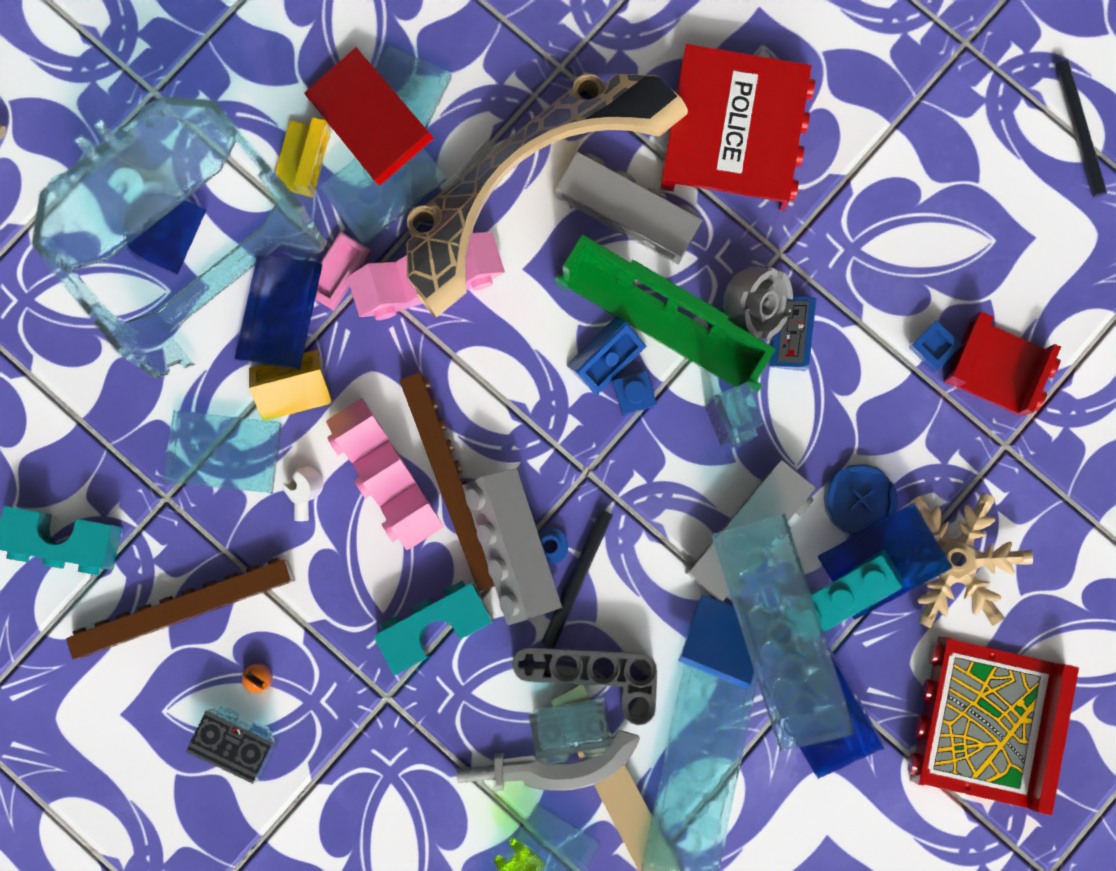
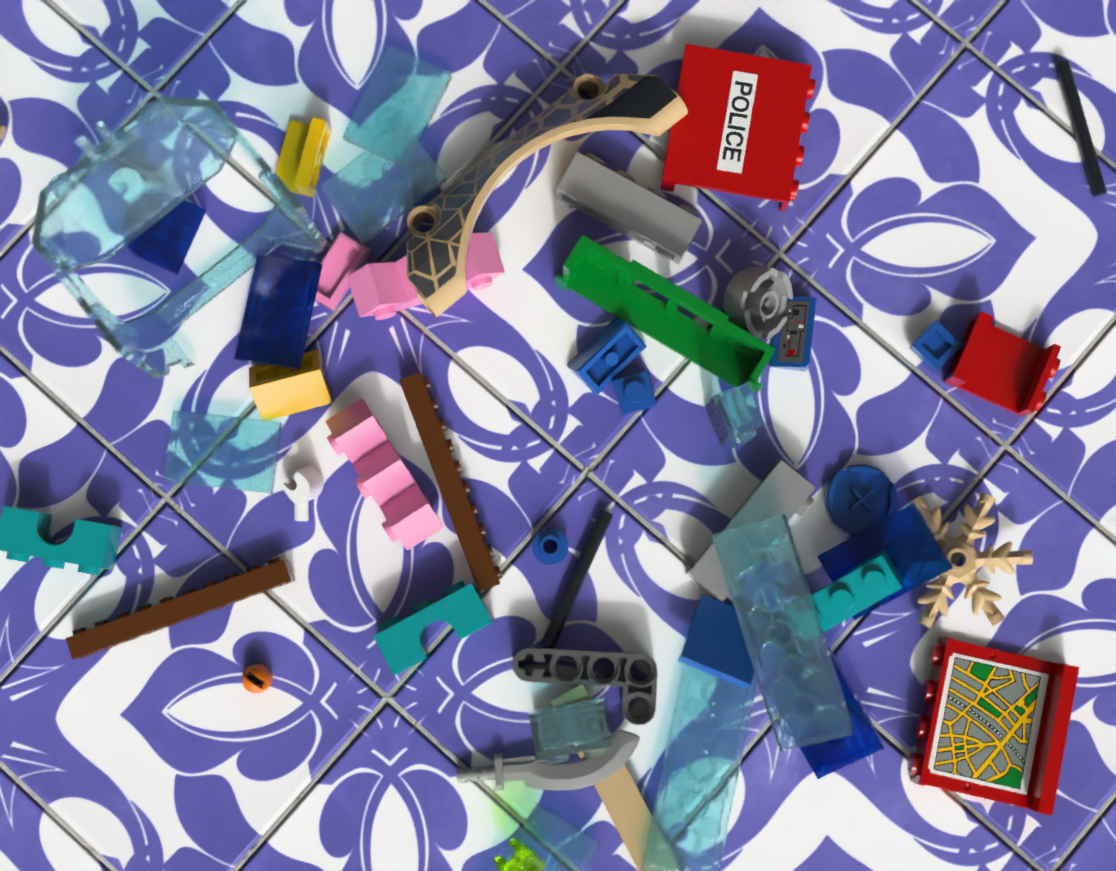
brick [186,705,280,784] -> none
red tile [304,47,434,186] -> none
light grey brick [463,468,562,626] -> none

